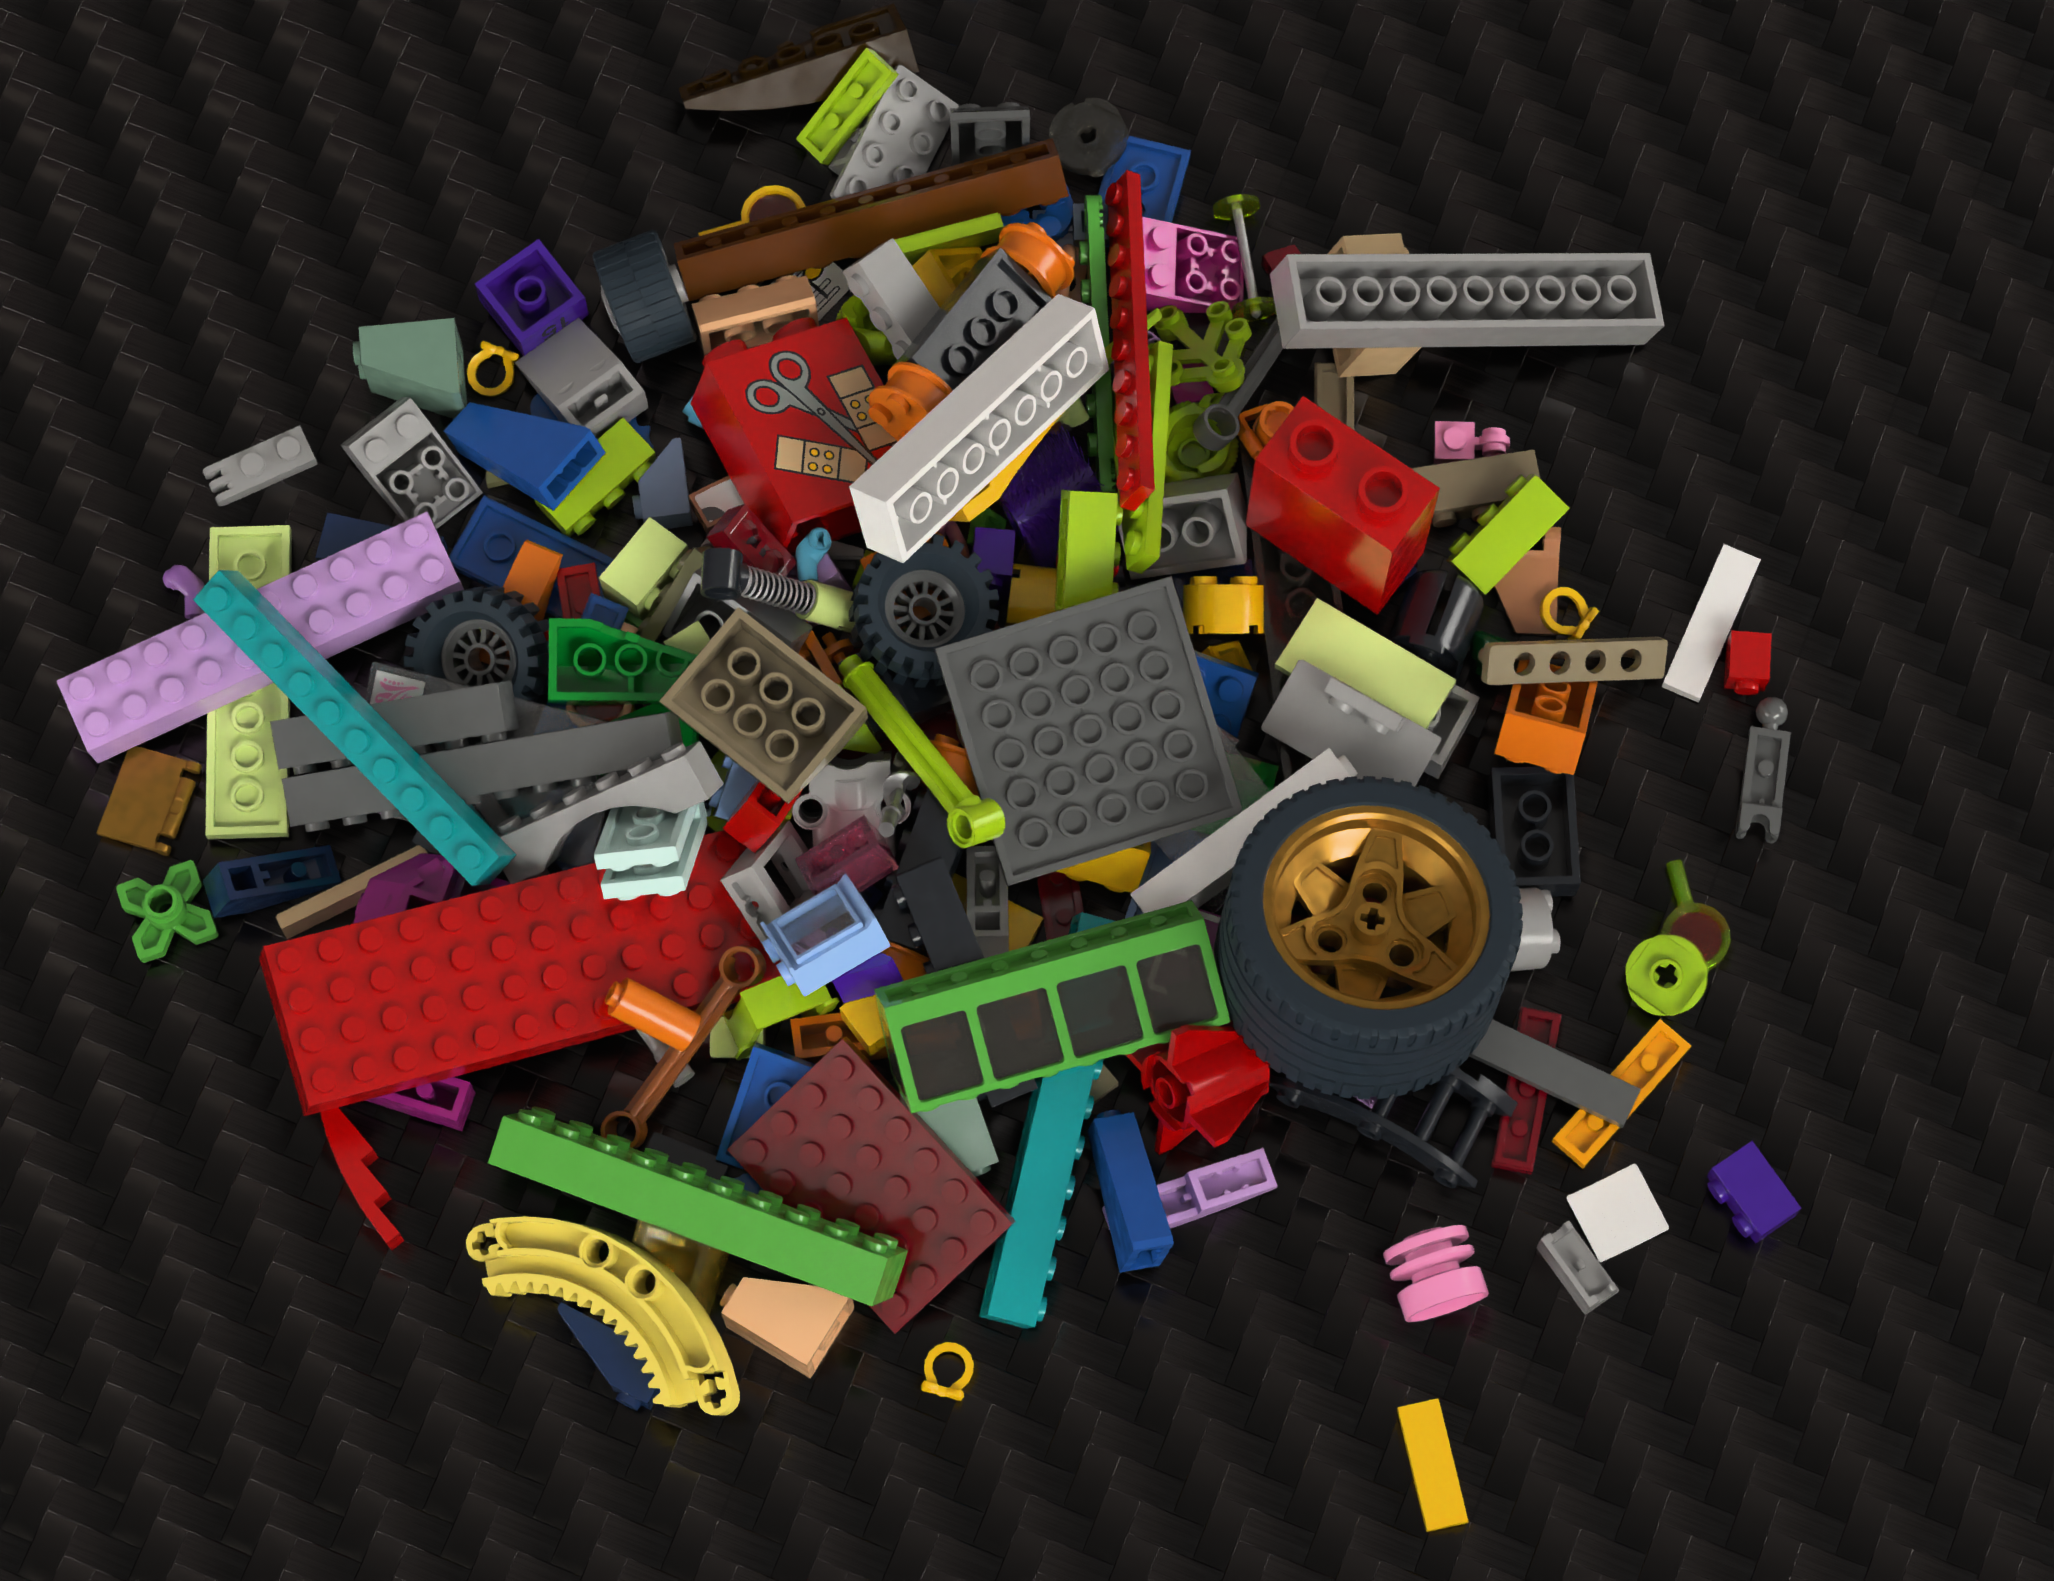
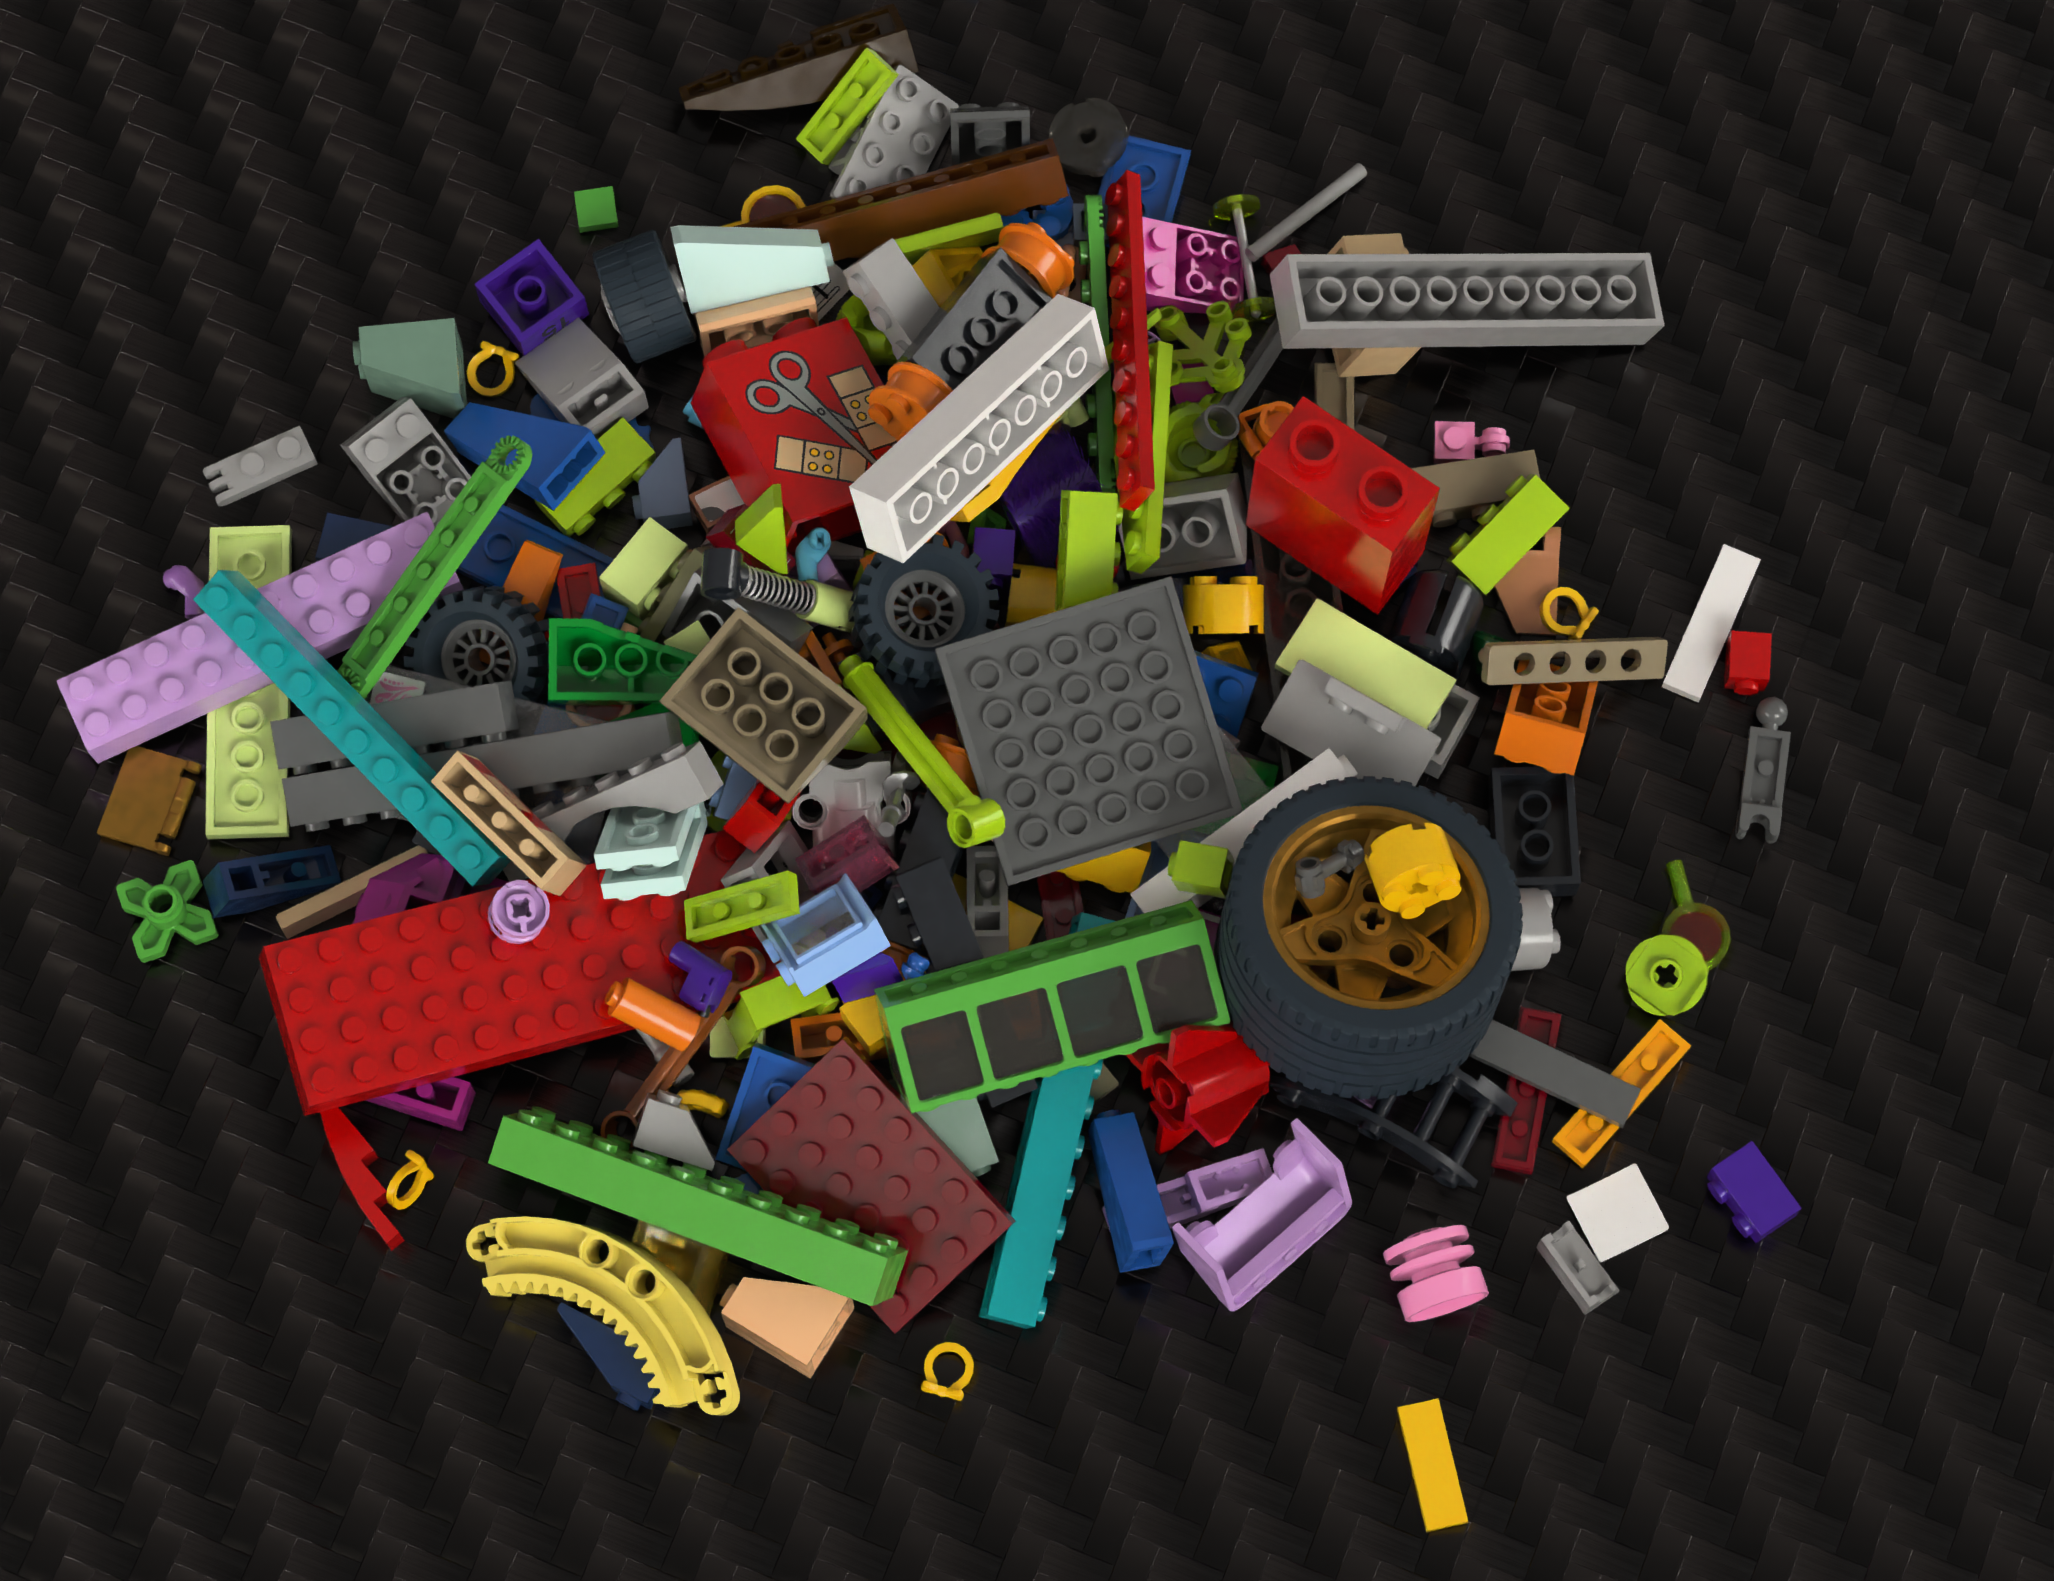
none -> bright green plate [337,435,532,699]
none -> yellow piece [386,1149,434,1210]
none -> tan brick [431,750,587,896]
none -> lavender wheel [488,880,550,944]
none -> bright green tile [574,186,619,233]
none -> light grey slope [632,1090,715,1171]
none -> dark purple piece [669,941,732,1018]
none -> light aqua slope [670,225,834,314]
none -> yellow hair [676,1089,729,1118]
none -> lime plate [684,870,800,943]
none -> lime slope [735,484,788,574]
none -> blue arm [901,952,930,980]
none -> lime brick [1168,840,1235,899]
none -> lavender windscreen [1172,1118,1352,1311]
none -> light grey bar [1245,163,1367,262]
none -> dark grey bar [1295,839,1365,899]
none -> yellow brick [1365,823,1461,919]

